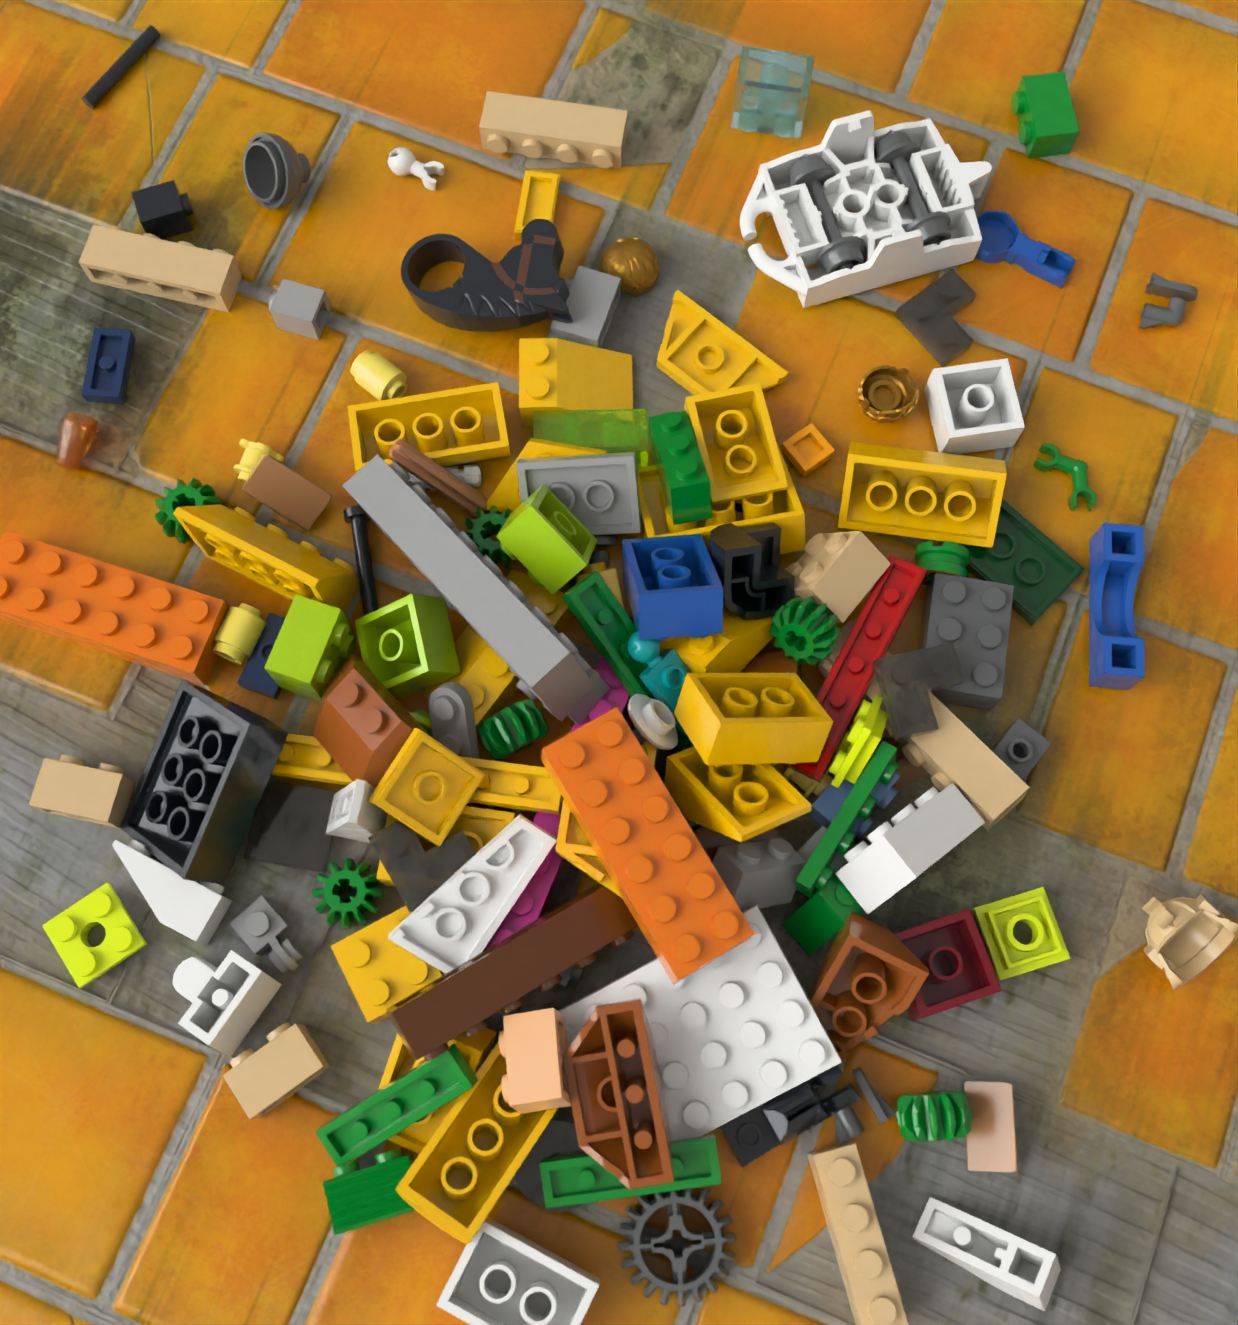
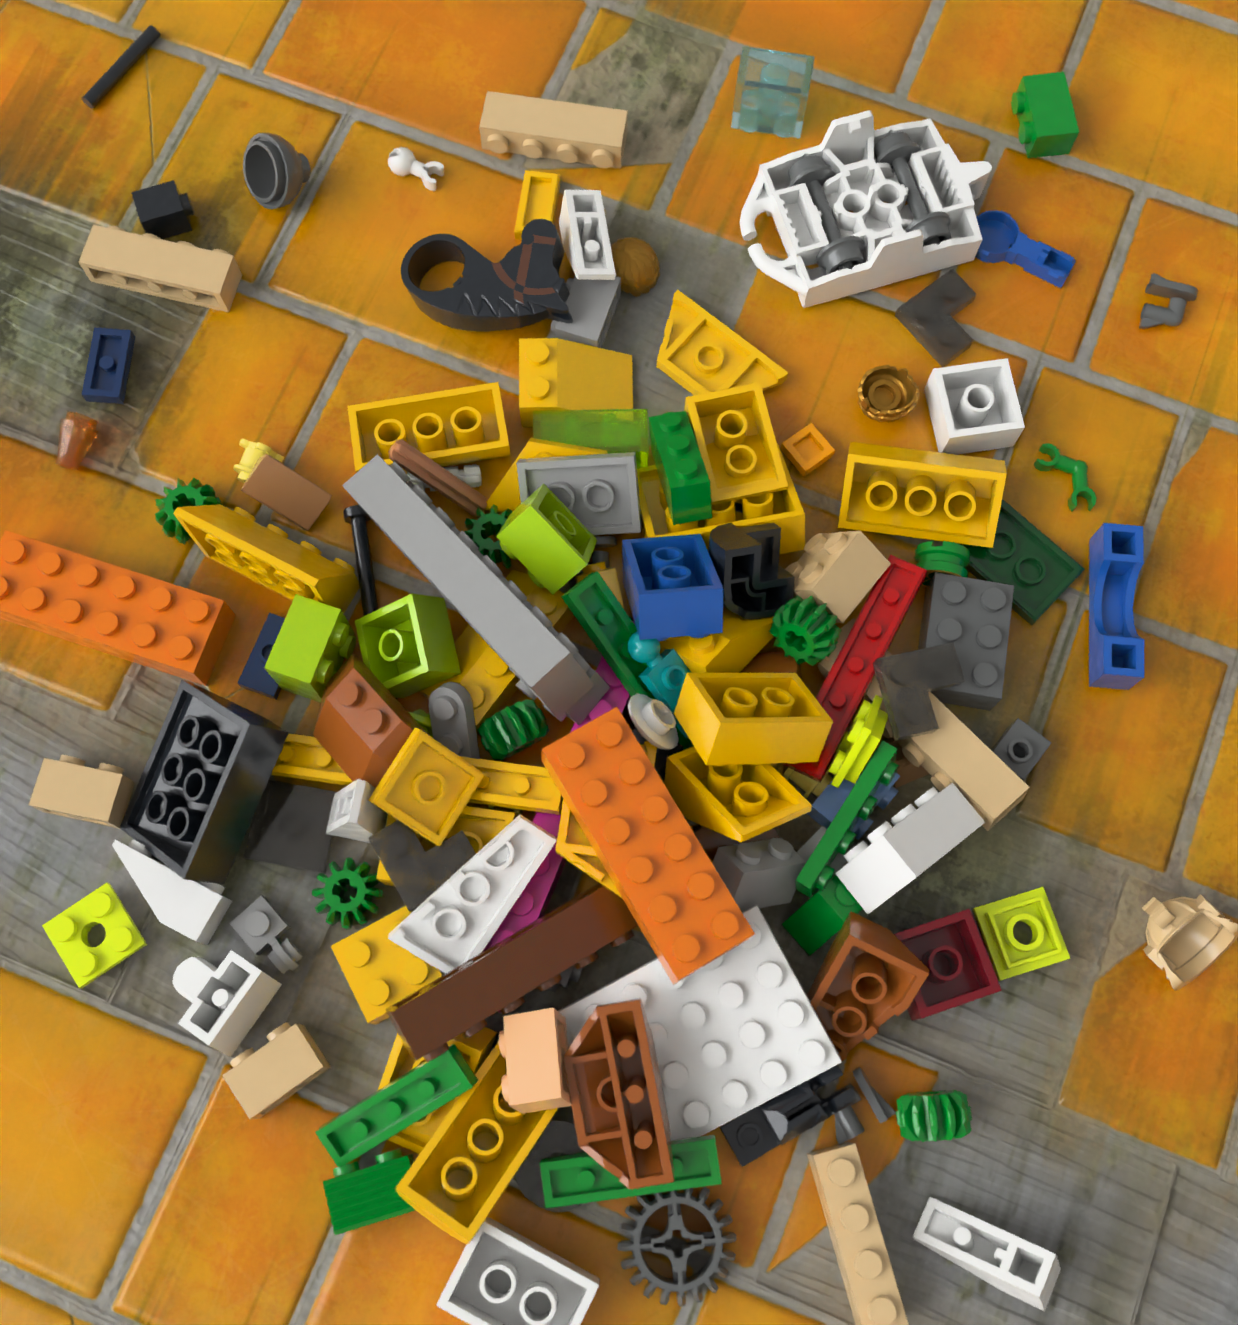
light yellow brick [212,603,266,665] -> none
light grey brick [269,279,331,340] -> none
light yellow brick [351,350,407,401] -> none
slope [963,1081,1018,1173] -> none
none -> white slope [559,190,616,280]

